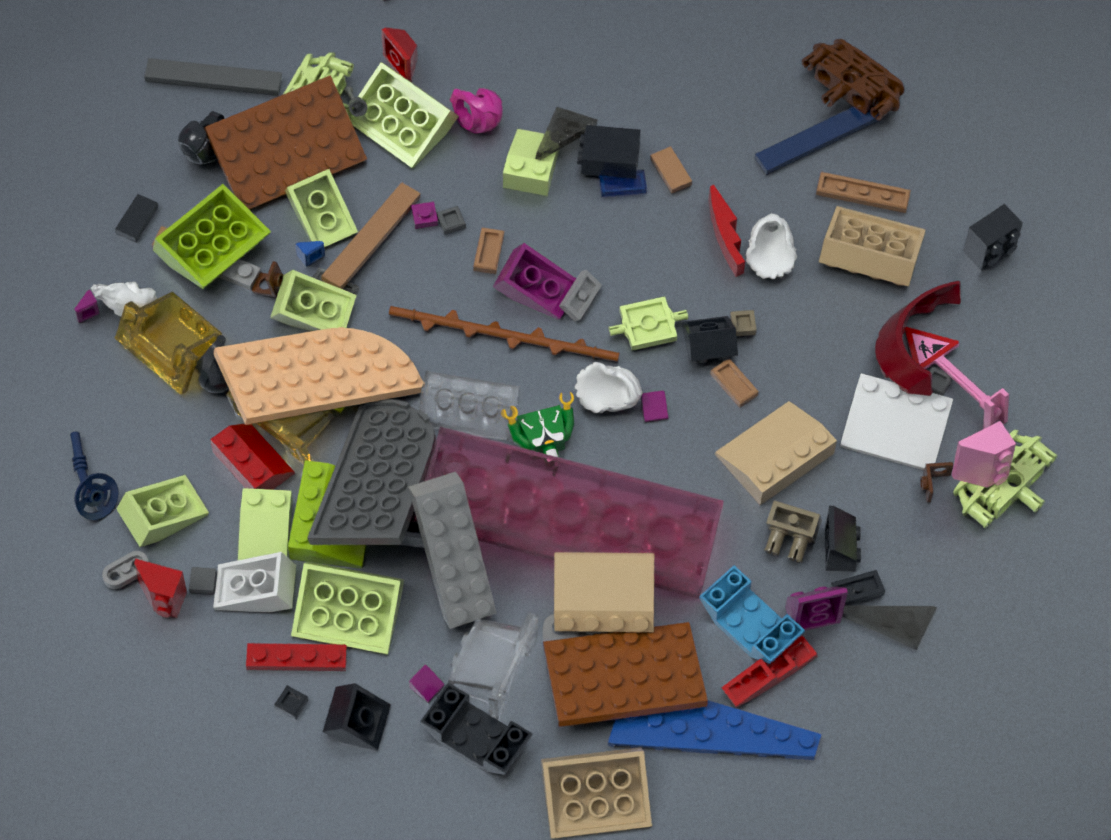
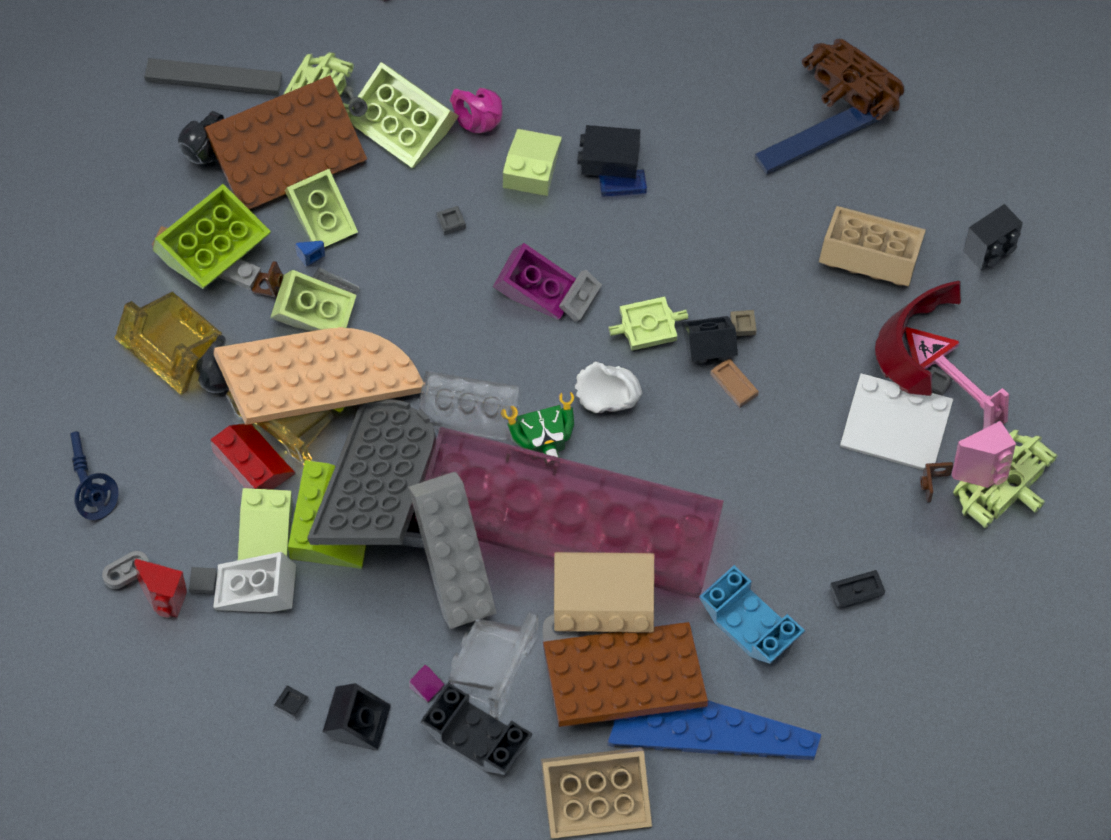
magenta slope [74,289,100,323] -> none
white piece [91,282,157,320] -> none
black tile [115,194,159,242] -> none
yellowish green slope [117,475,209,547] -> none
red plate [246,643,347,671] -> none
yellowish green slope [291,562,404,654] -> none
medium nougat tile [321,182,421,289] -> none
red slope [381,27,418,82] -> none
dark orange plant [389,306,620,362] -> none
magenta plate [411,202,438,229] -> none
medium nougat tile [473,228,504,274] -> none
clear smoke wing [535,107,598,160] -> none
magenta slope [641,391,668,422] -> none
medium nougat tile [650,146,692,194] -> none
red slope [709,184,745,277] -> none
tan slope [715,401,837,505] -> none
red slope [721,635,818,708] -> none
white piece [746,213,797,280] -> none
dark tan brick [764,501,822,563] -> none
magenta slope [785,586,847,631] -> none
medium nougat tile [816,172,911,213] -> none
black slope [825,506,861,572] -> none
clear smoke wing [842,605,937,650] -> none

